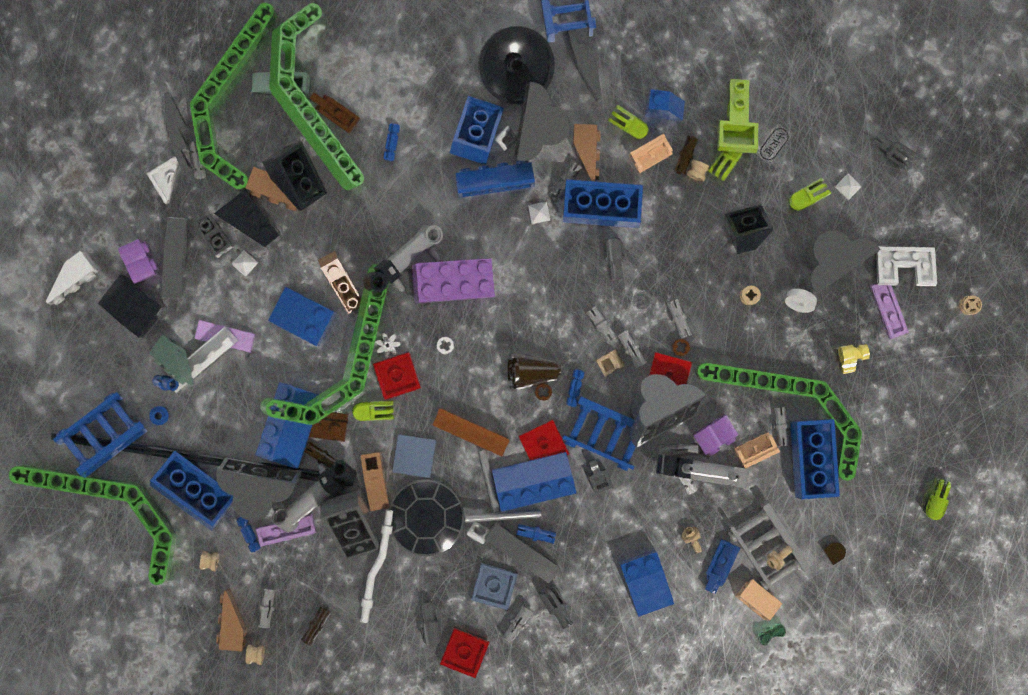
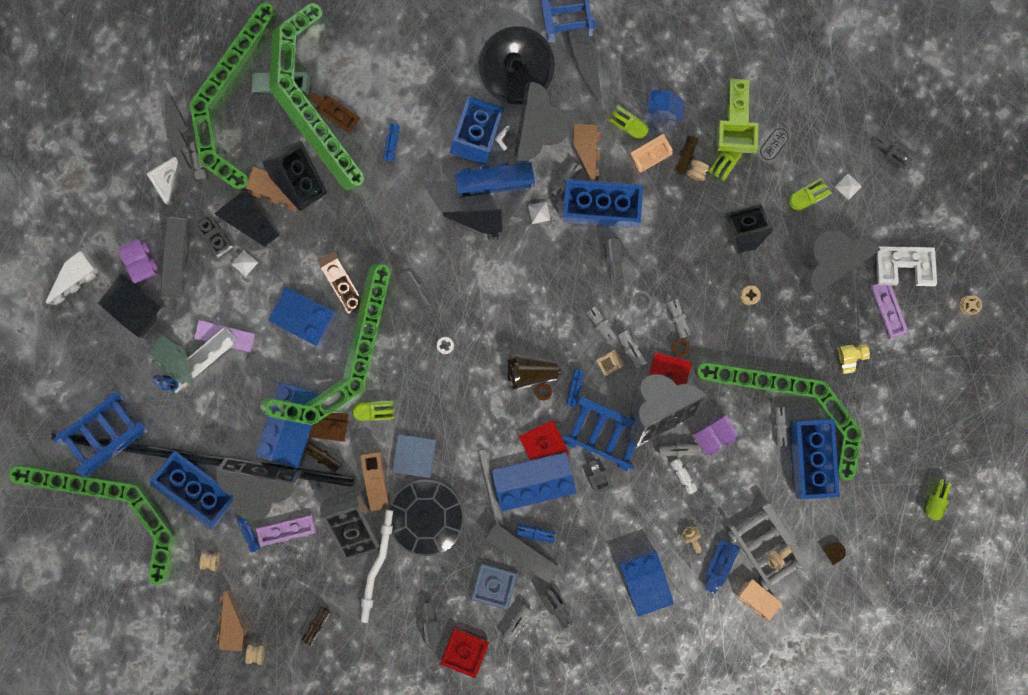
blue plate [149,406,169,425] -> none
light grey pin [258,588,276,628] -> none
light grey piece [272,460,357,533] -> none
light grey piece [363,225,443,292] -> none
red plate [373,352,421,400] -> none
white plant [376,334,401,358] -> none
medium lavender brick [411,258,495,304] -> none
dark orange fence [433,408,510,457] -> none
light grey bar [464,510,541,523] -> none
white slope [467,522,489,544] -> none
light grey piece [656,454,749,488] -> none
light nougat hinge [733,432,780,469] -> none
clear green piece [758,624,786,646] -> none
white piece [785,289,817,313] -> none
none -> black slope [443,209,503,240]

